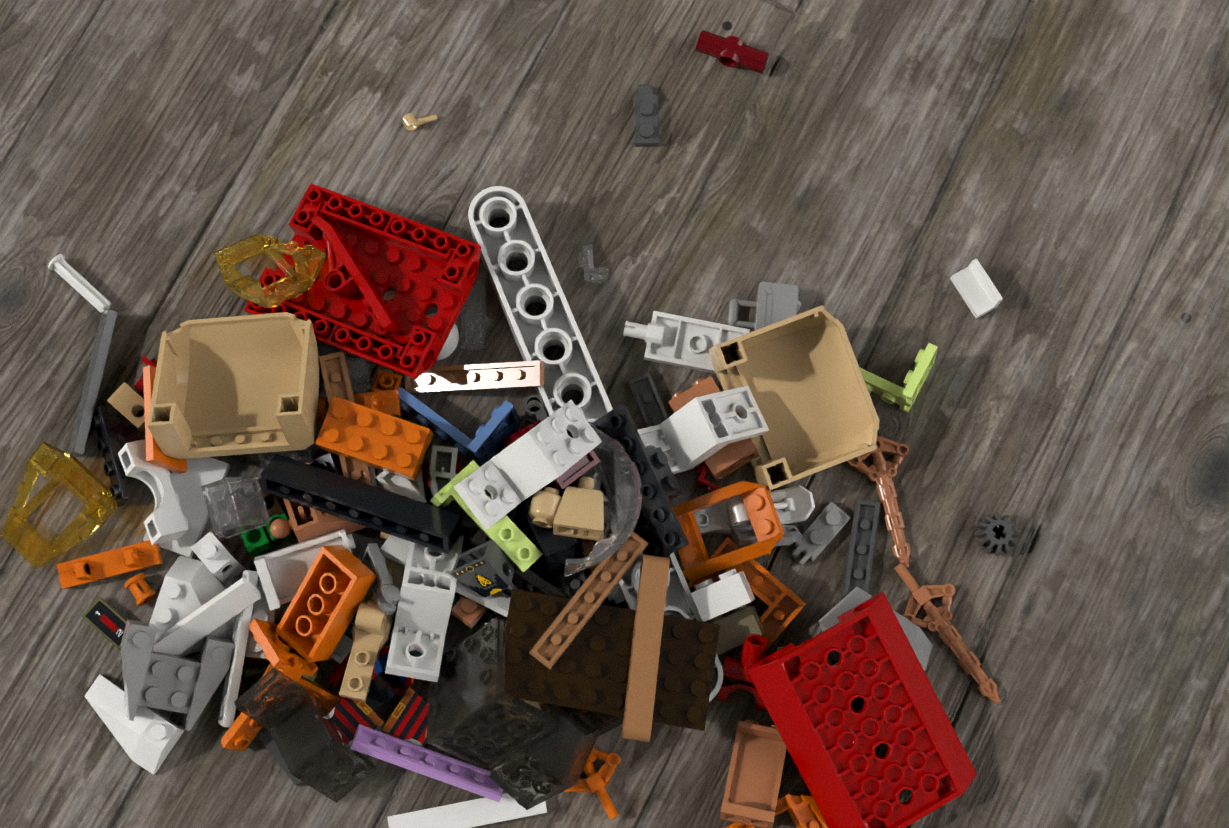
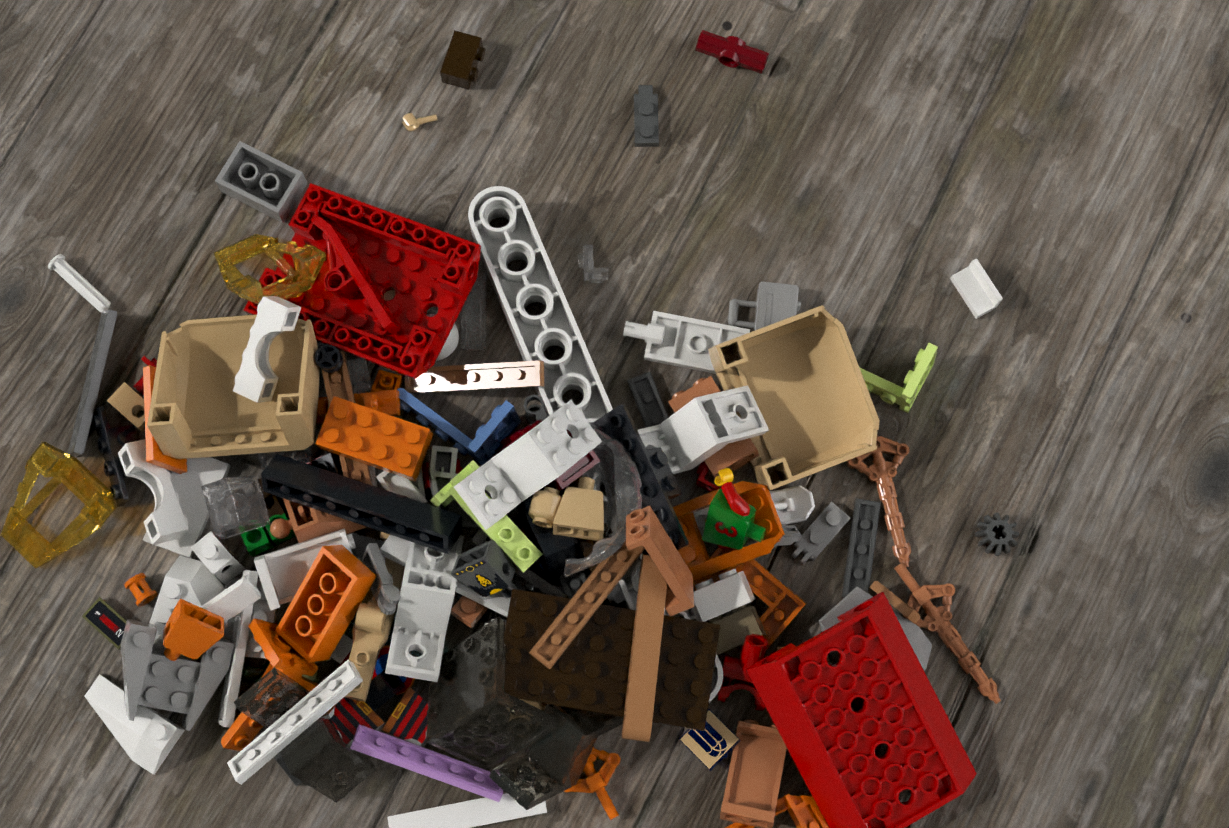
orange hinge [57,540,163,589] -> none
none -> orange torso [163,599,224,661]
none -> light grey brick [215,141,307,223]
none -> white tile [227,659,363,785]
none -> white arch [233,296,301,403]
none -> black wheel [315,344,343,373]
none -> dark brown brick [440,30,486,90]
none -> nougat panel [626,506,694,616]
none -> piece [679,709,741,771]
none -> green torso [702,468,766,550]
none -> medium nougat tile [869,581,920,623]

